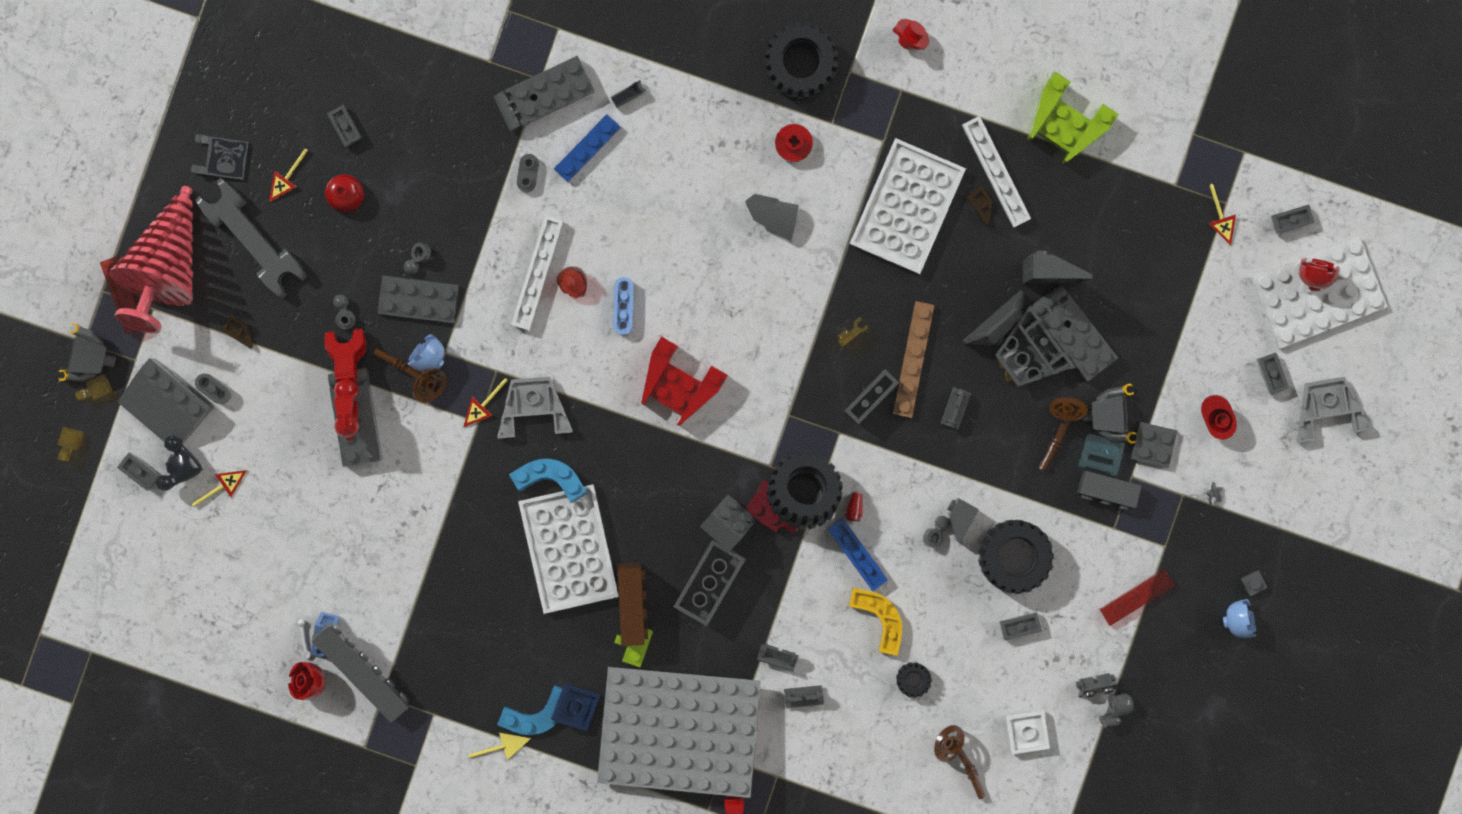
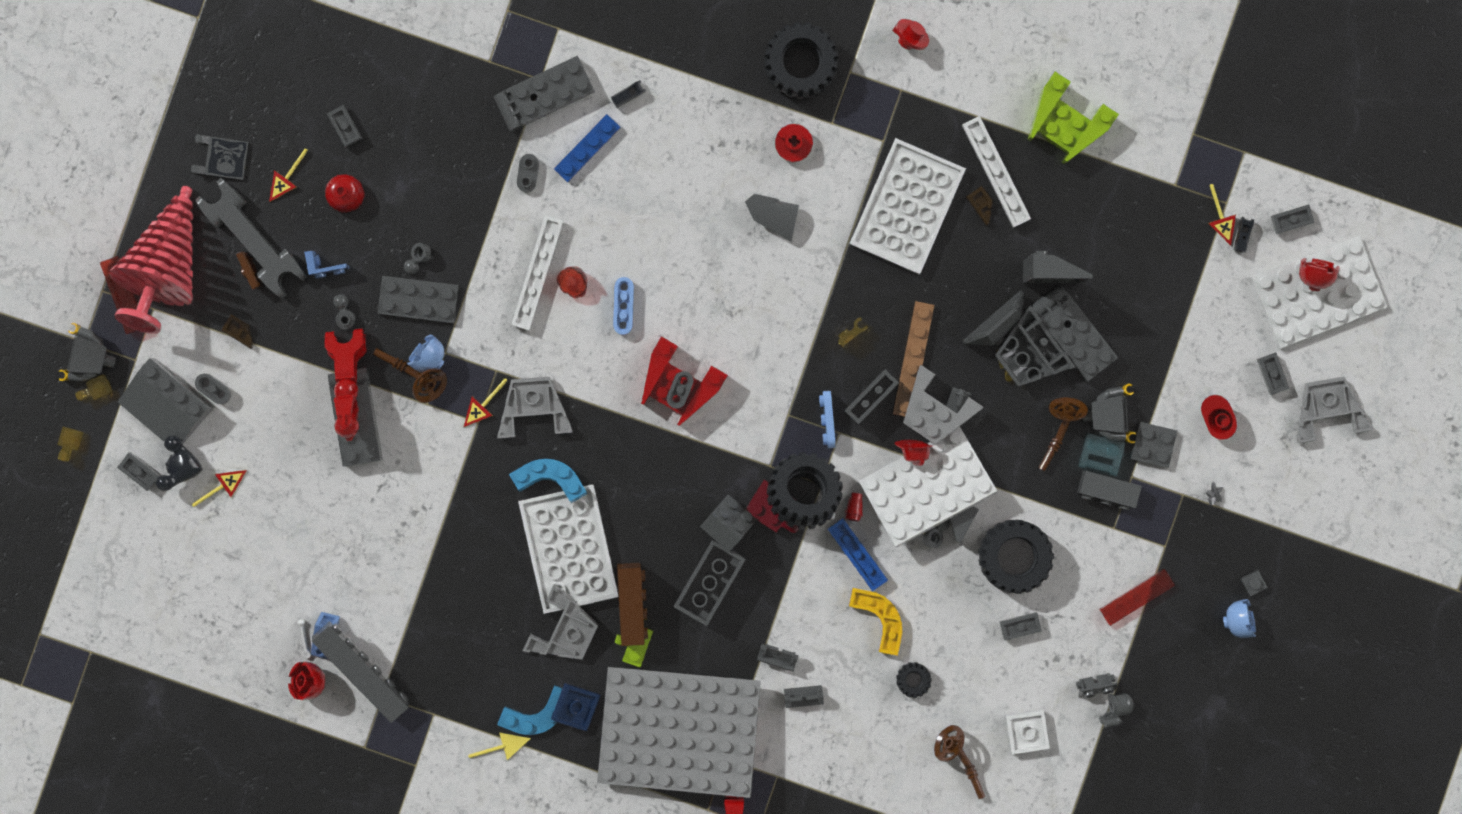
none -> reddish brown plate [236,252,264,289]
none -> medium blue bracket [304,251,349,278]
none -> light grey wing [523,584,599,659]
none -> dark grey plate [667,371,694,409]
none -> light blue plate [819,391,836,449]
none -> white plate [859,426,998,548]
none -> red piece [895,440,933,466]
none -> light grey wing [903,365,983,445]
none -> black bar [1233,216,1254,253]

